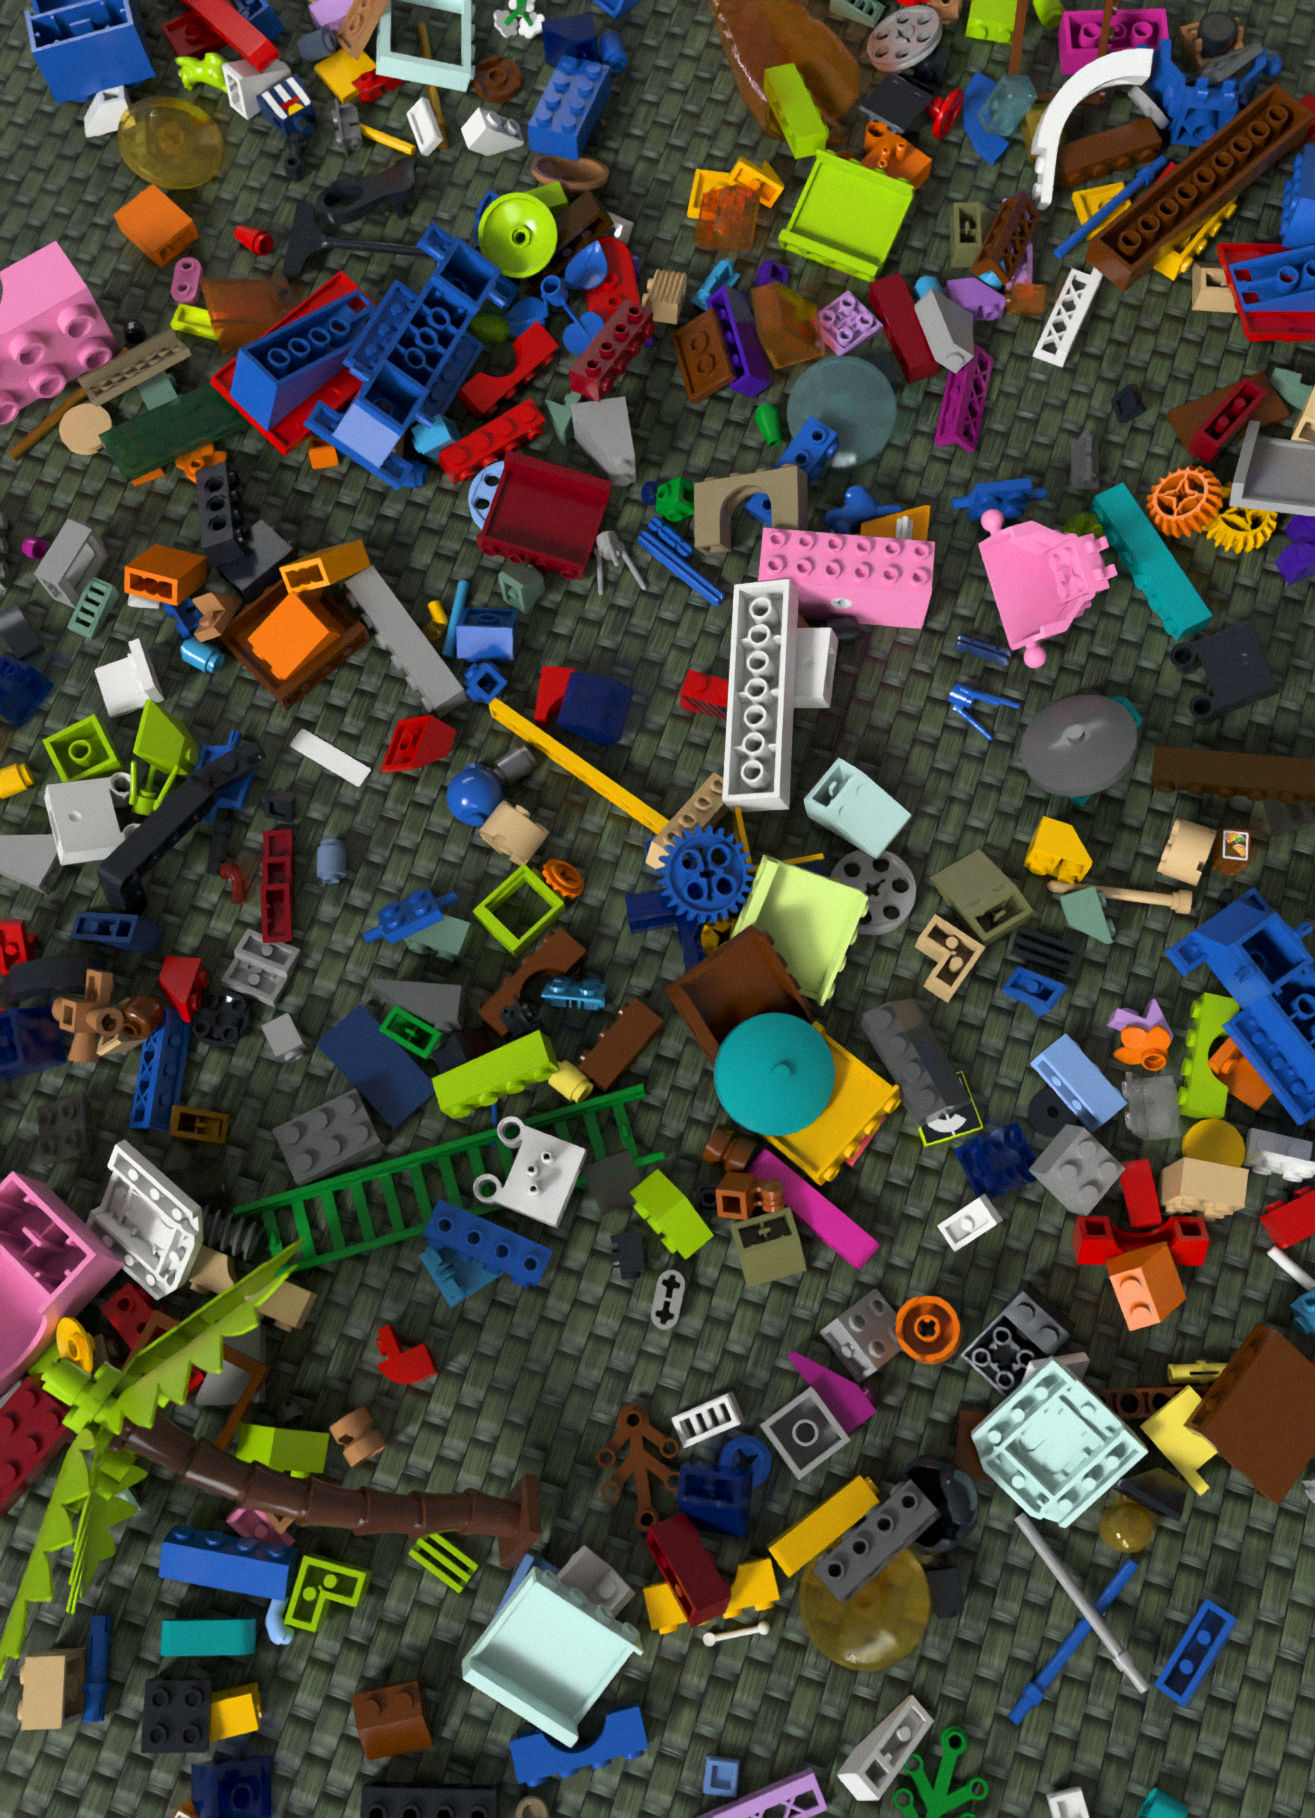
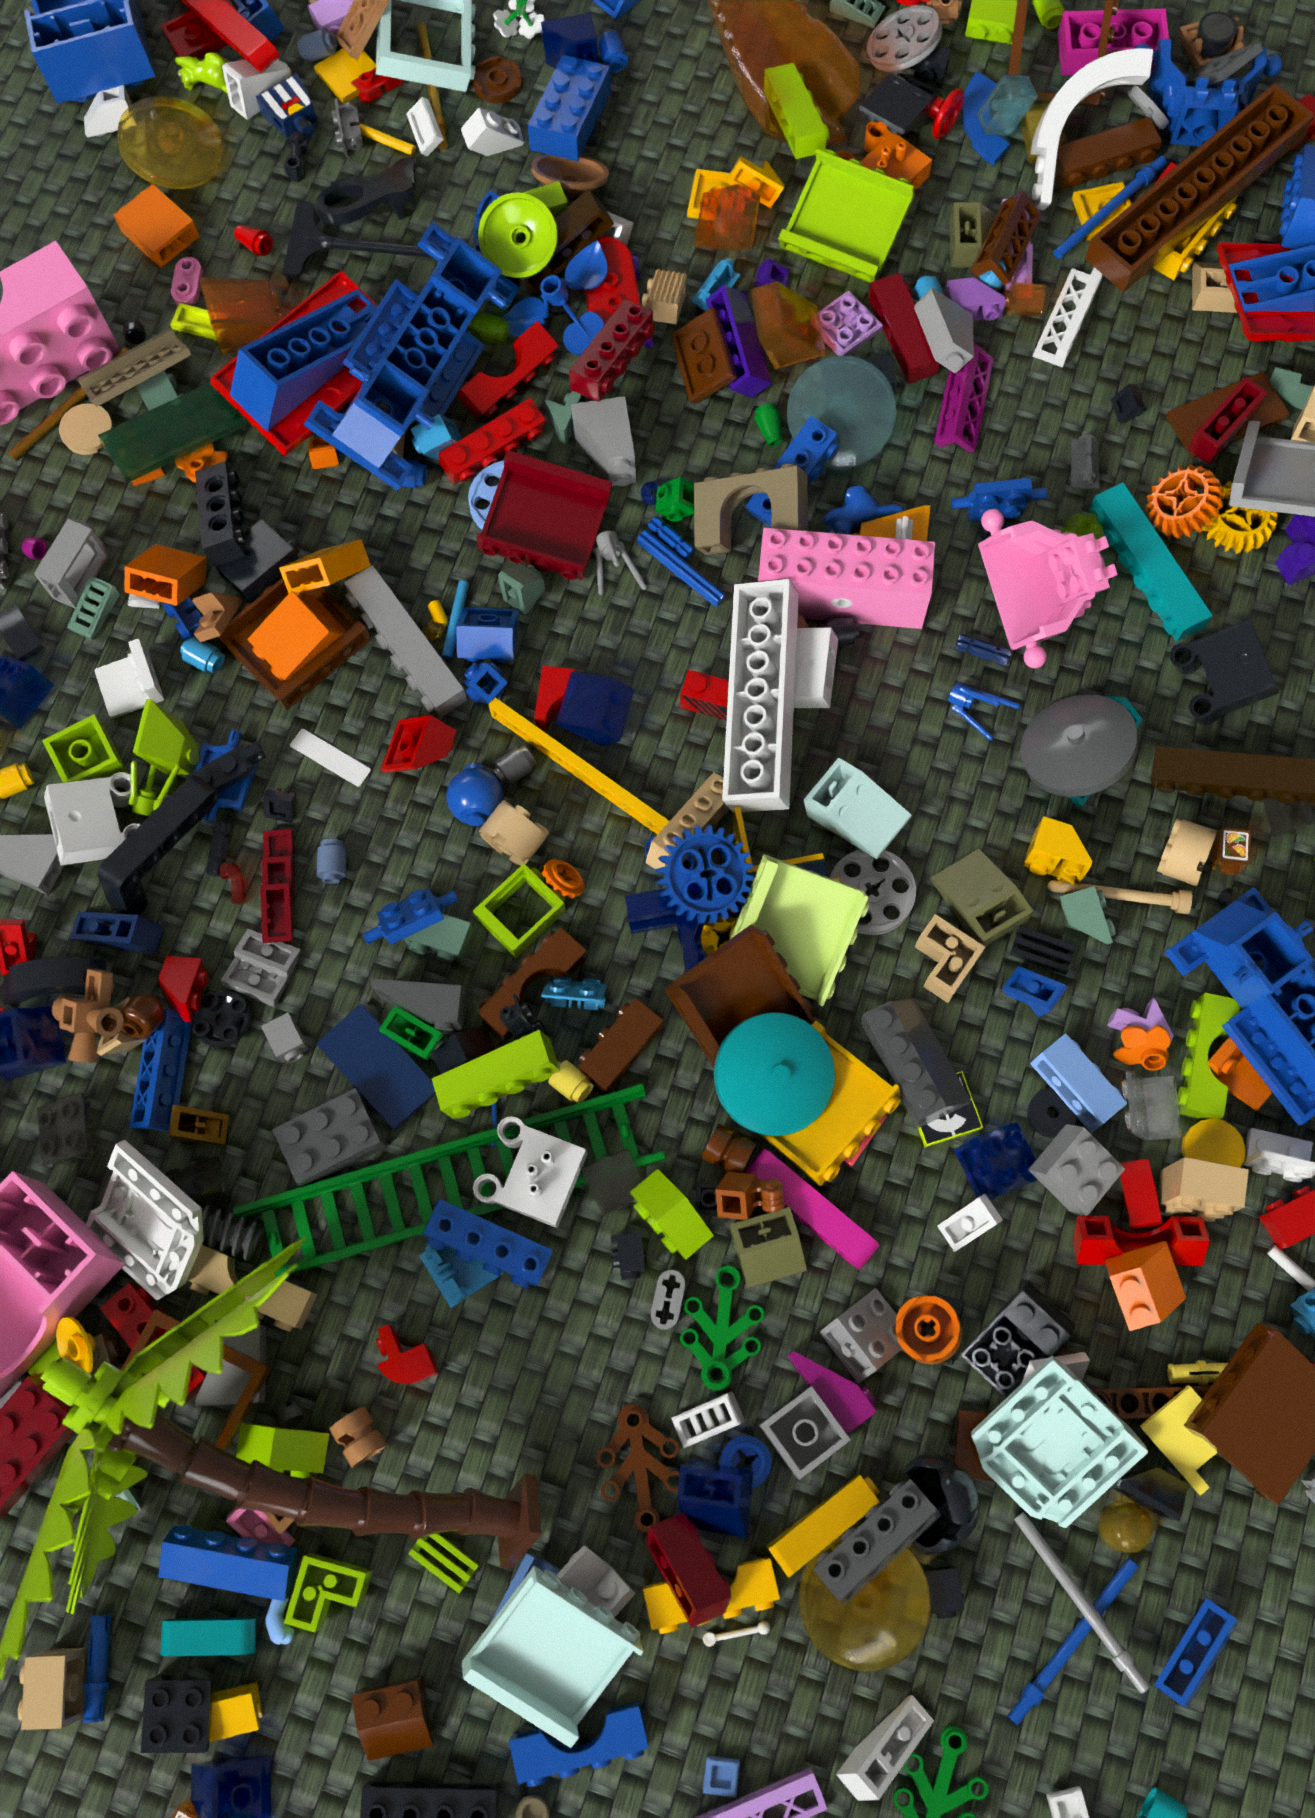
none -> green plant [680,1266,764,1391]

